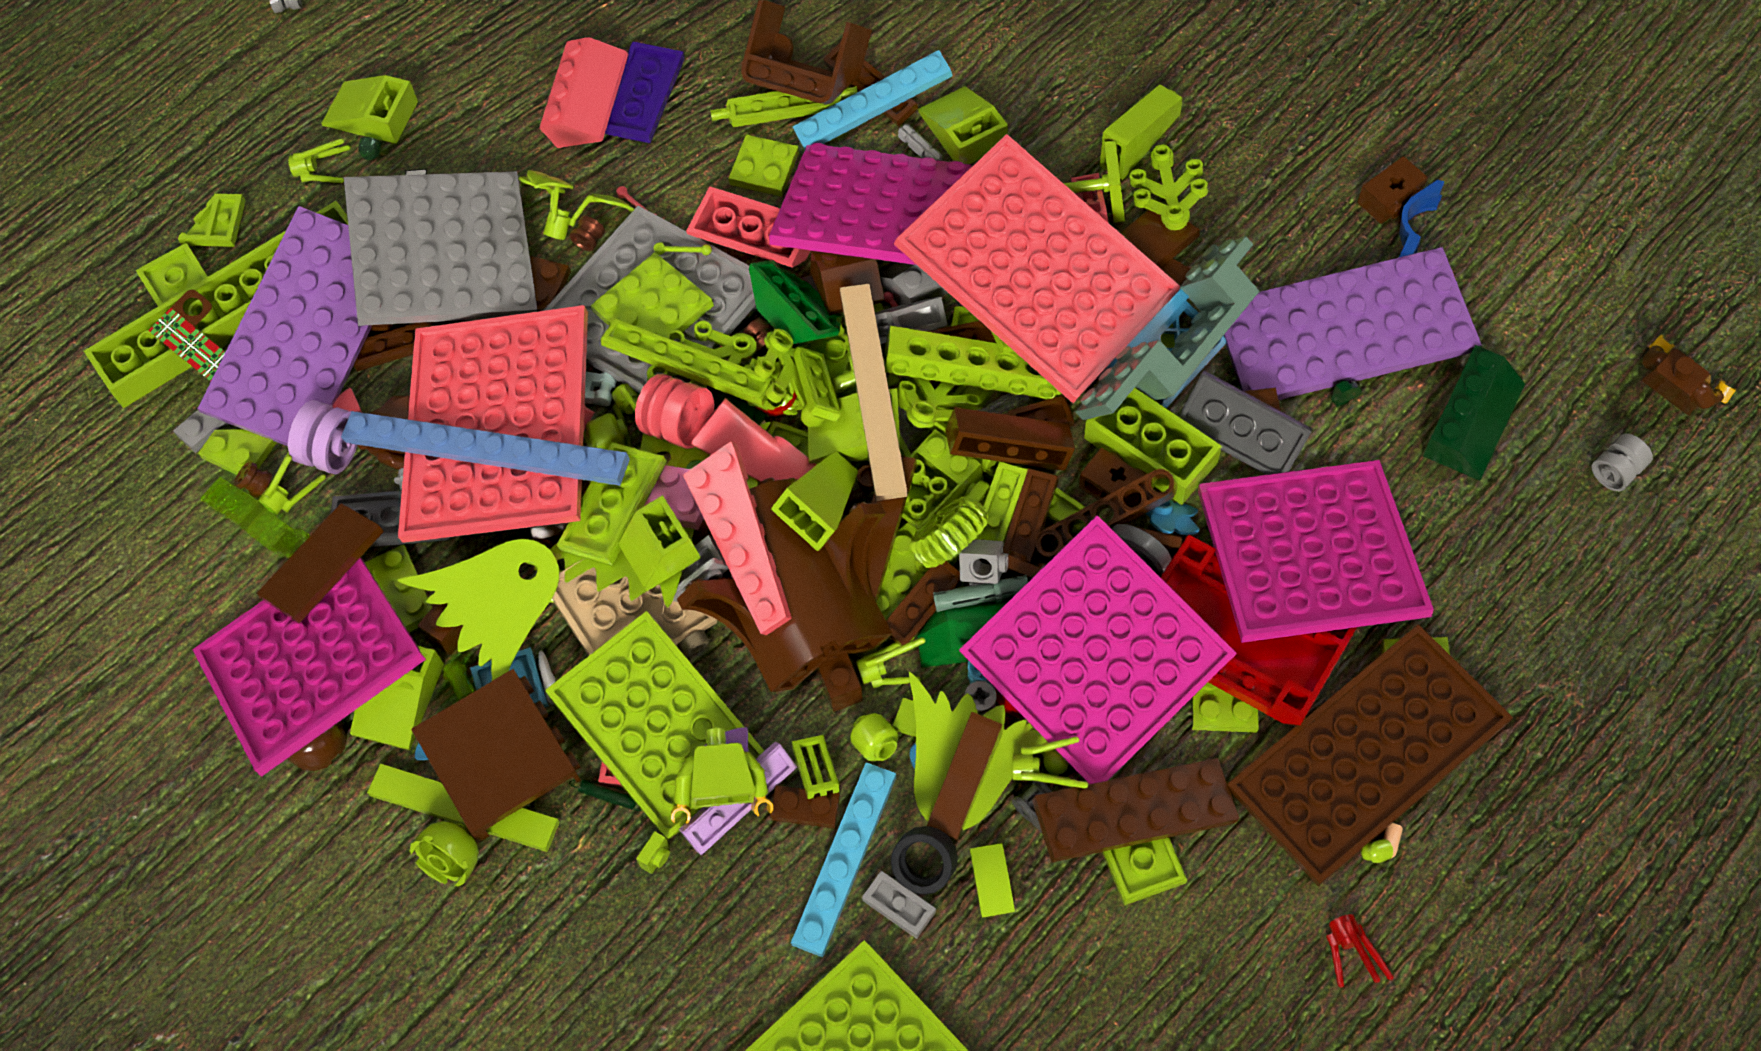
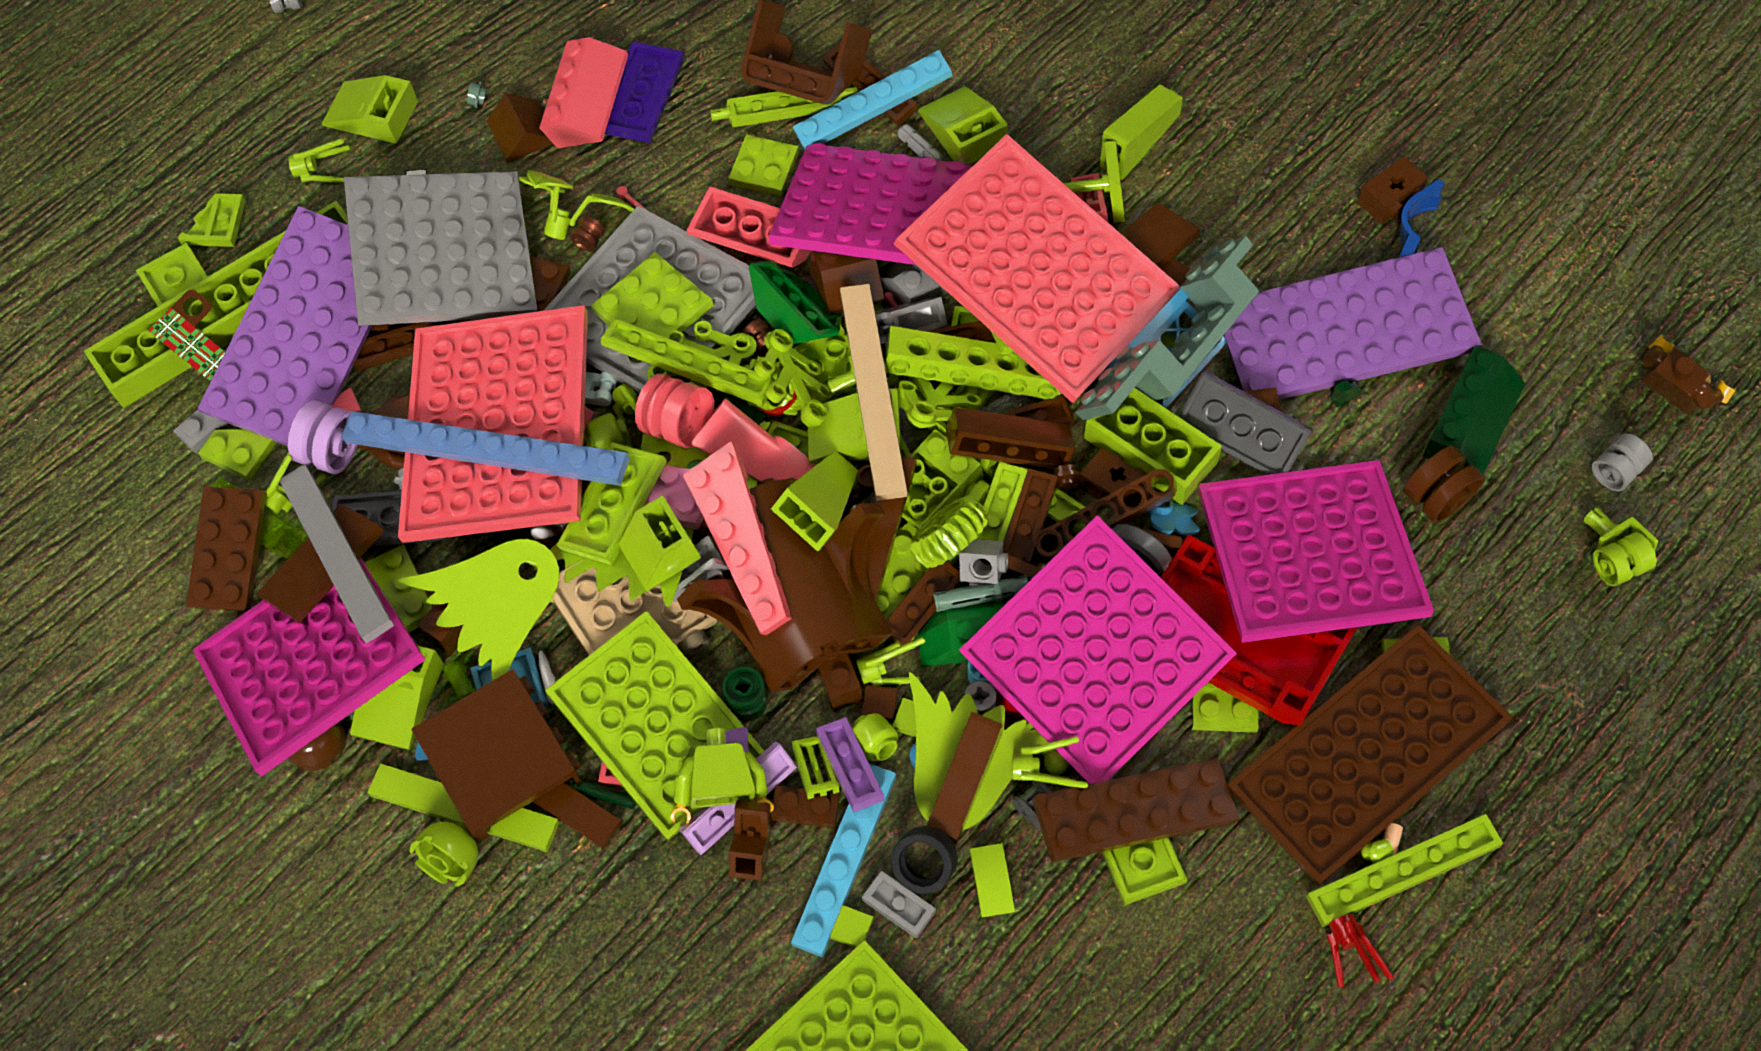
reddish brown wheel [234,460,272,498] -> none
clear green hinge [358,137,382,160] -> none
lime plate [636,831,670,874] -> none
lime hinge [653,242,712,256] -> none
lime tile [793,347,841,422] -> none
lime plant [1129,145,1208,230] -> none
none -> reddish brown plate [186,486,267,612]
none -> light grey tile [280,464,394,643]
none -> sand green plate [467,81,487,108]
none -> reddish brown slope [487,93,553,163]
none -> reddish brown tile [532,783,623,850]
none -> dark green wheel [722,666,768,721]
none -> reddish brown brick [729,800,772,881]
none -> medium lavender plate [816,717,884,813]
none -> lime tile [830,905,874,948]
none -> reddish brown tile [861,685,898,723]
none -> reddish brown plate [1053,464,1080,490]
none -> lime plate [1306,814,1504,927]
none -> reddish brown wheel [1403,445,1486,524]
none -> lime bracket [1584,507,1658,551]
none -> lime wheel [1593,532,1657,587]

